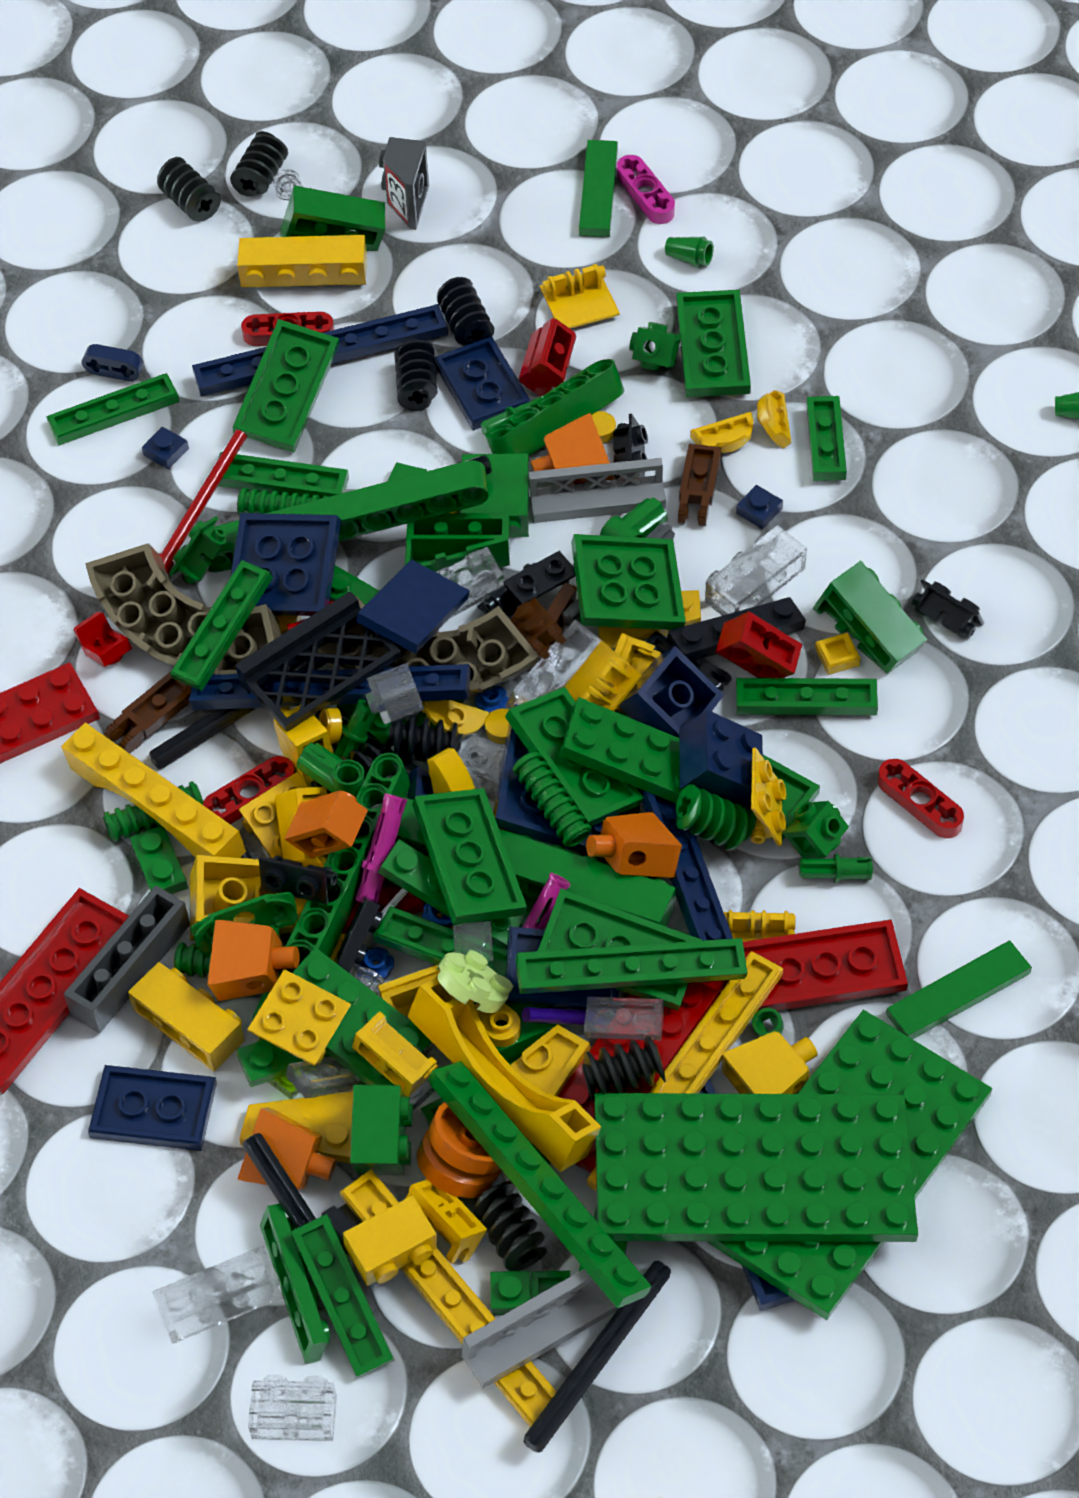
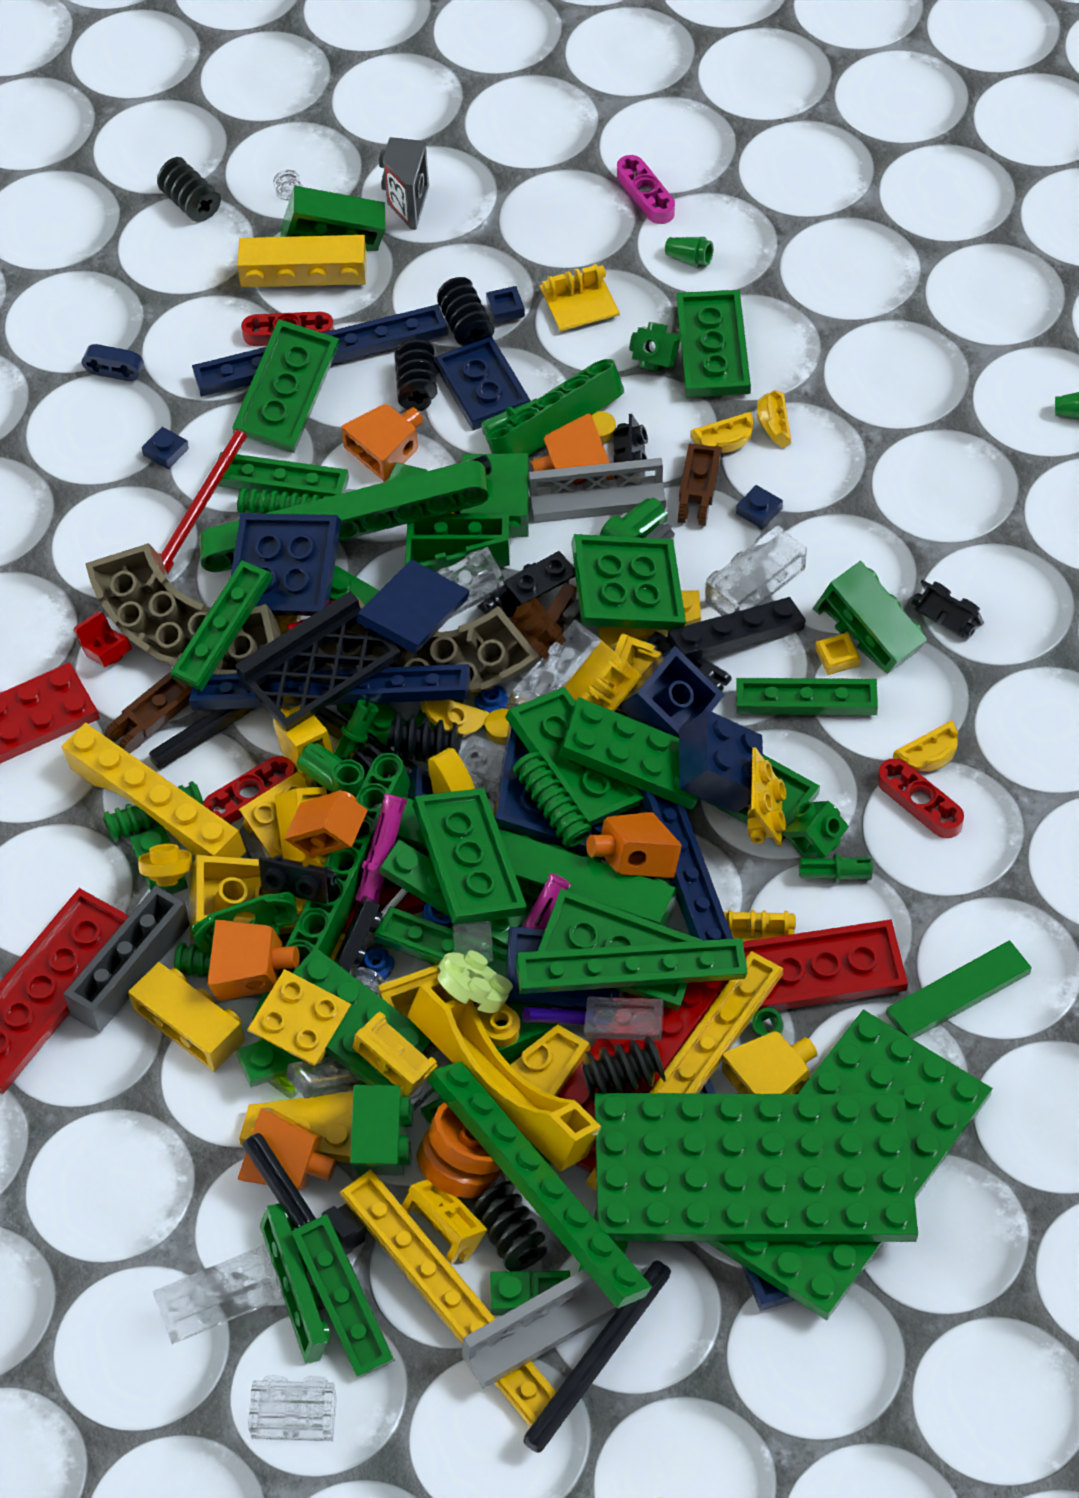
green tile [46,373,180,446] -> none
dark blue tile [88,1065,217,1151] -> none
green hinge [169,516,227,584] -> none
pearl dark grey piece [230,131,289,196] -> none
yellow tile [319,708,342,743] -> none
yellow brick [343,1195,437,1286] -> none
clear brick [365,663,424,724] -> none
red brick [518,318,577,396] -> none
green tile [579,140,618,237] -> none
green piece [676,785,757,851] -> none
red brick [716,611,803,678] -> none
green plate [806,396,847,481] -> none
none -> yellow plate [138,844,193,886]
none -> orange torso [341,404,424,482]
none -> dark blue plate [486,286,525,324]
none -> yellow plate [893,720,958,771]

